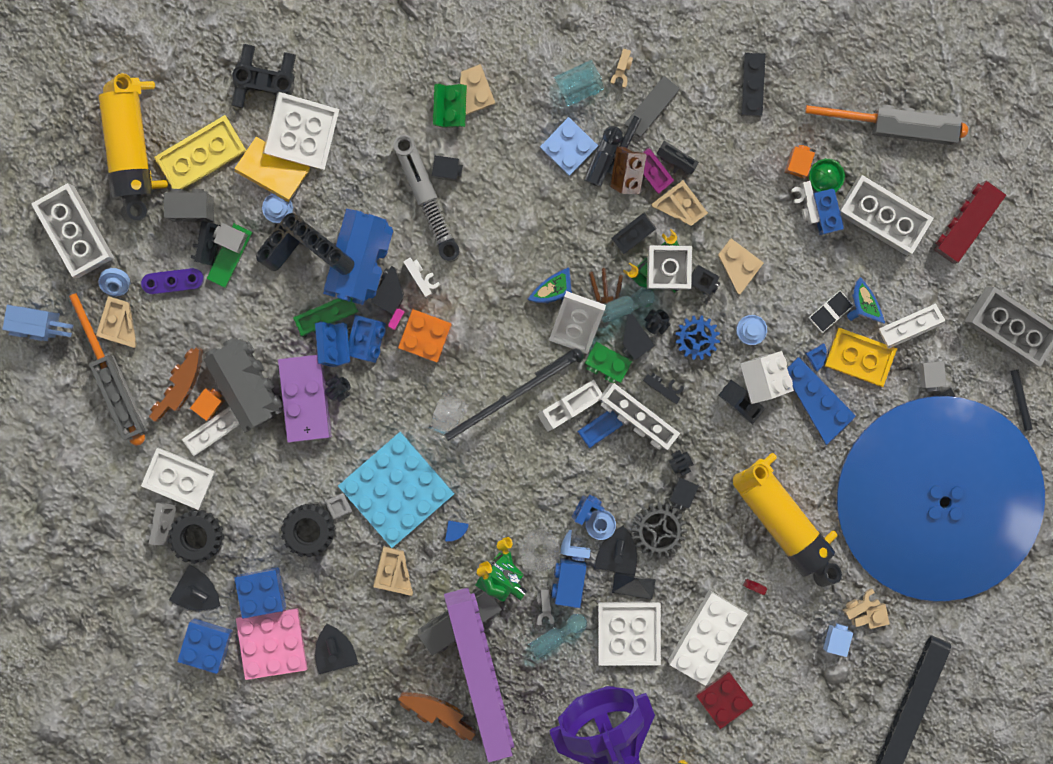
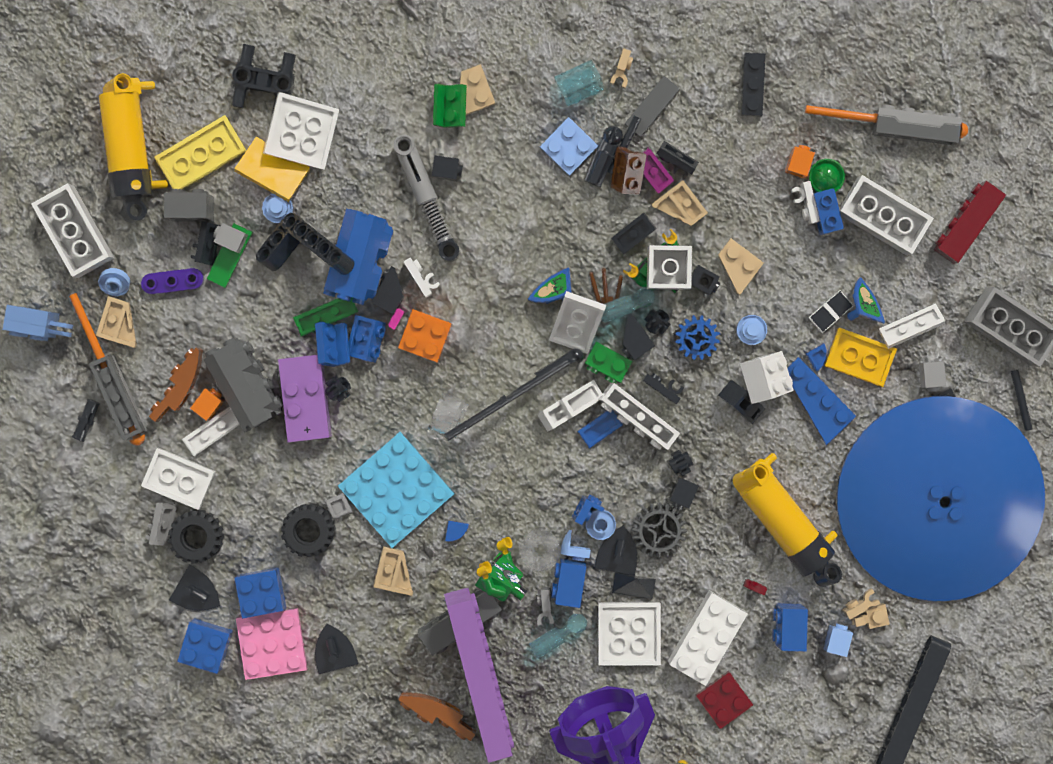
none -> black pin [72,399,100,442]
none -> blue brick [772,603,808,652]

